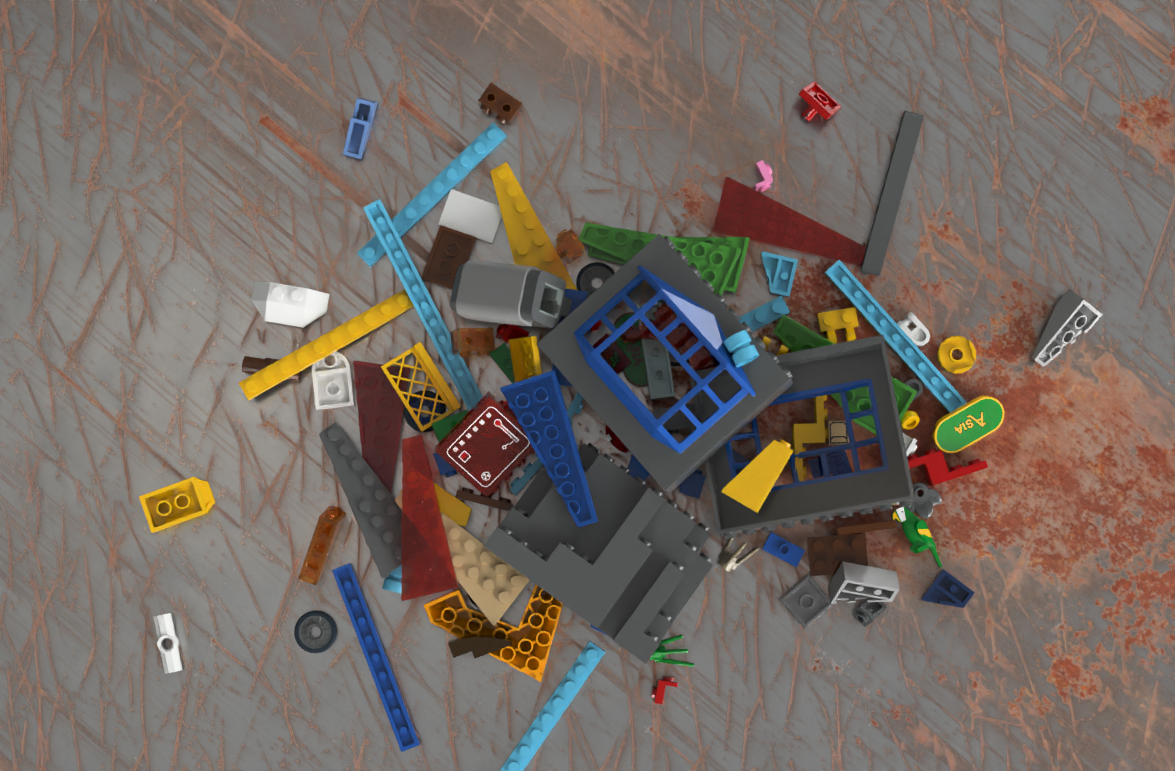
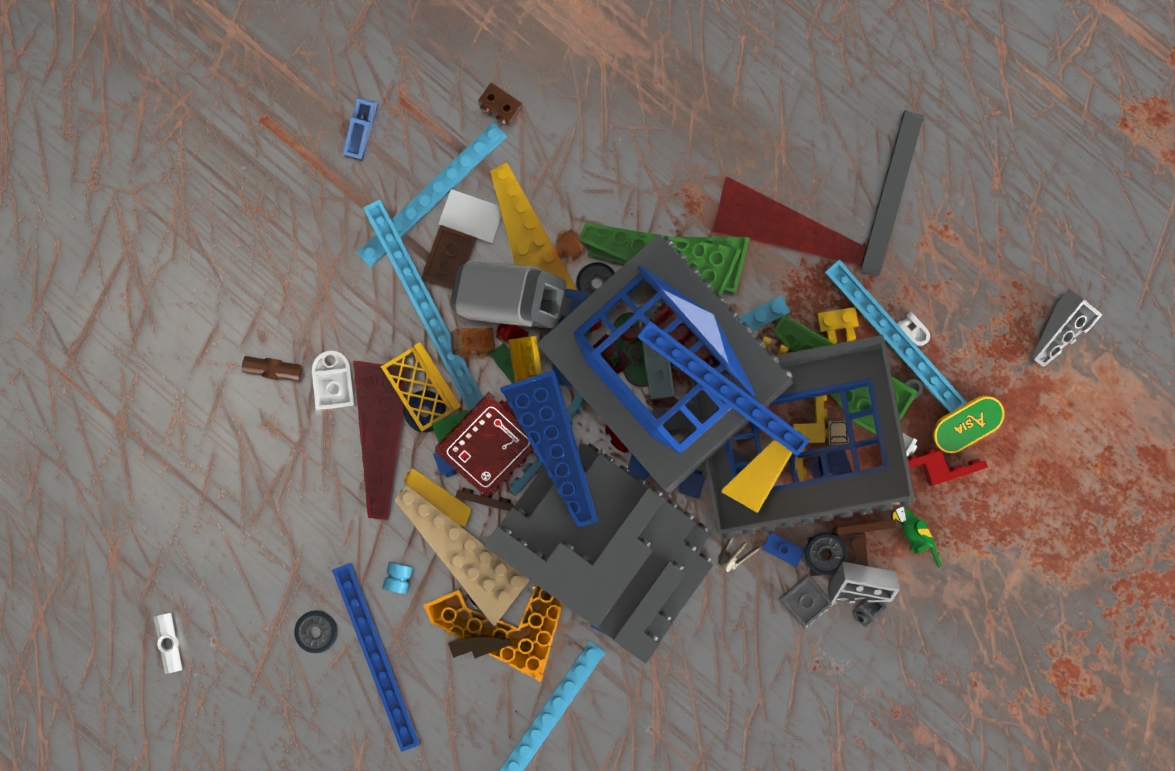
yellow slope [139,477,215,533] -> none
yellow plate [238,289,414,401] -> none
white wedge [251,281,330,328] -> none
clear orange slope [298,506,347,586] -> none
dark grey wing [319,422,429,579] -> none
clear red wing [401,435,459,601] -> none
green plant [650,635,695,667] -> none
red bracket [651,676,678,704] -> none
medium azure wheel [723,330,759,367] -> none
bright pink bracket [753,160,773,192] -> none
medium azure wing [761,251,798,298] -> none
red tile [799,81,842,121] -> none
yellow tile [900,411,920,430] -> none
dark grey plate [905,482,942,519] -> none
dark blue wing [921,569,975,608] -> none
yellow tile [937,336,976,374] -> none
none -> blue plate [637,320,810,456]
none -> wheel [805,533,847,575]

